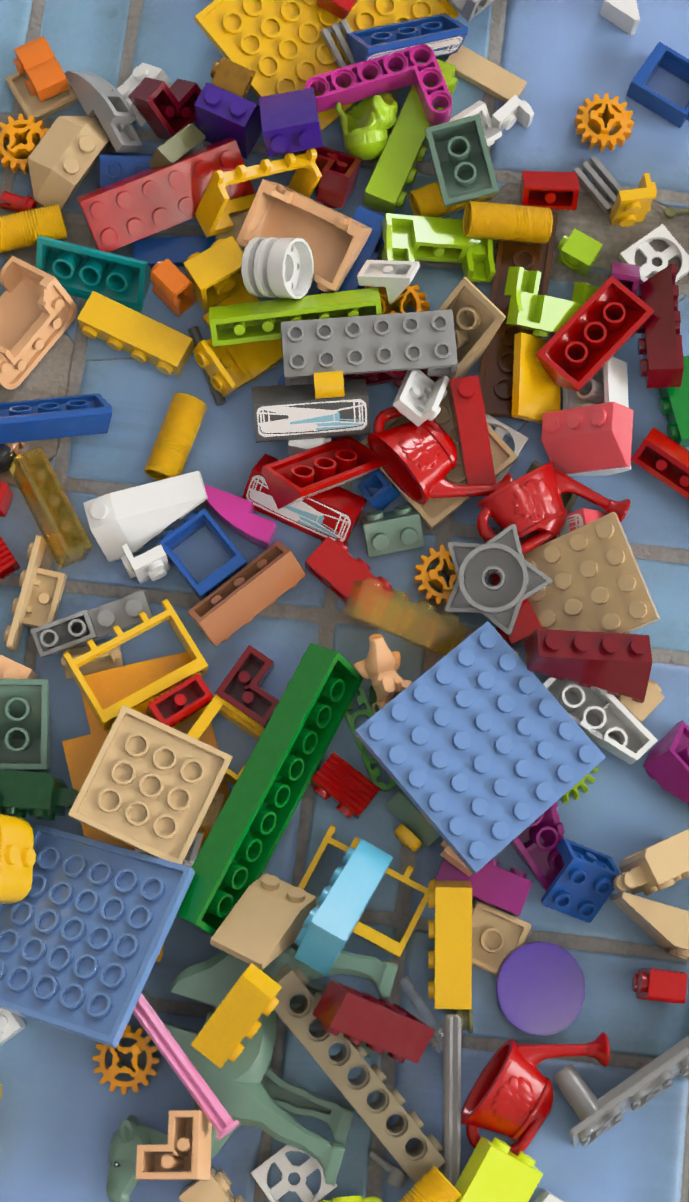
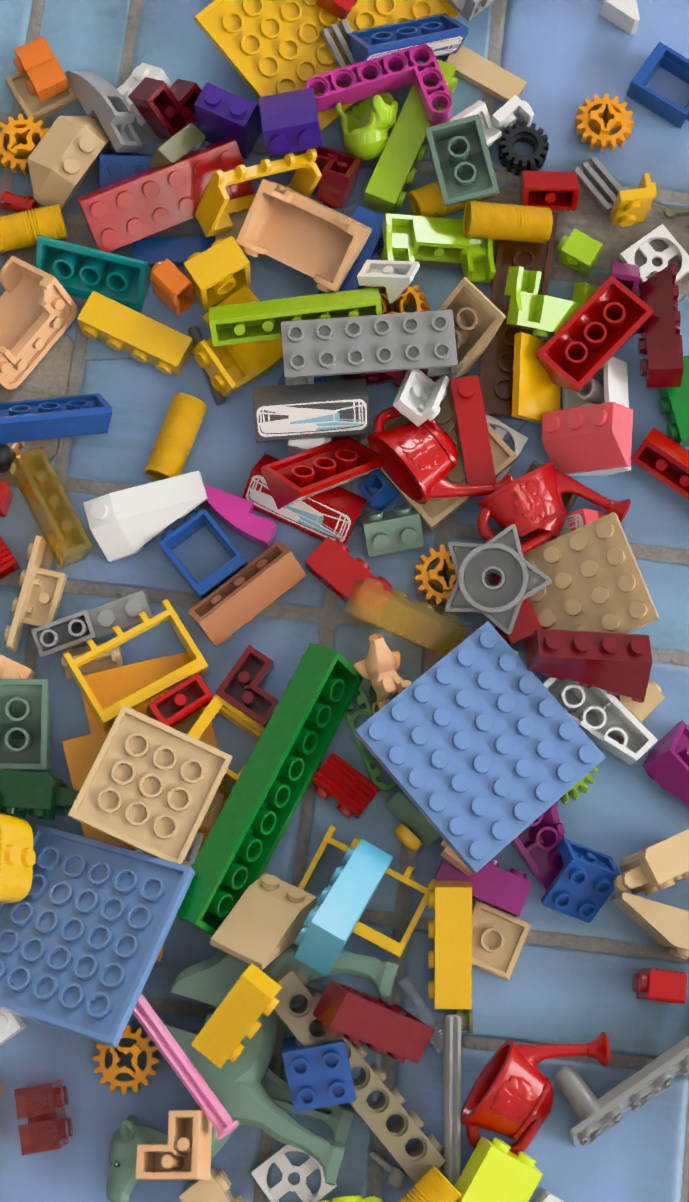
white bracket [120,543,171,584] -> none
pearl gold brick [210,57,256,98] -> none
white wheel [241,237,314,299] -> none
yellow beam [313,371,344,399] -> none
dark purple tile [496,942,585,1036] -> none
none -> clear red piece [14,1079,73,1155]
none -> blue bracket [282,1036,356,1113]
none -> black tyre [498,121,549,176]

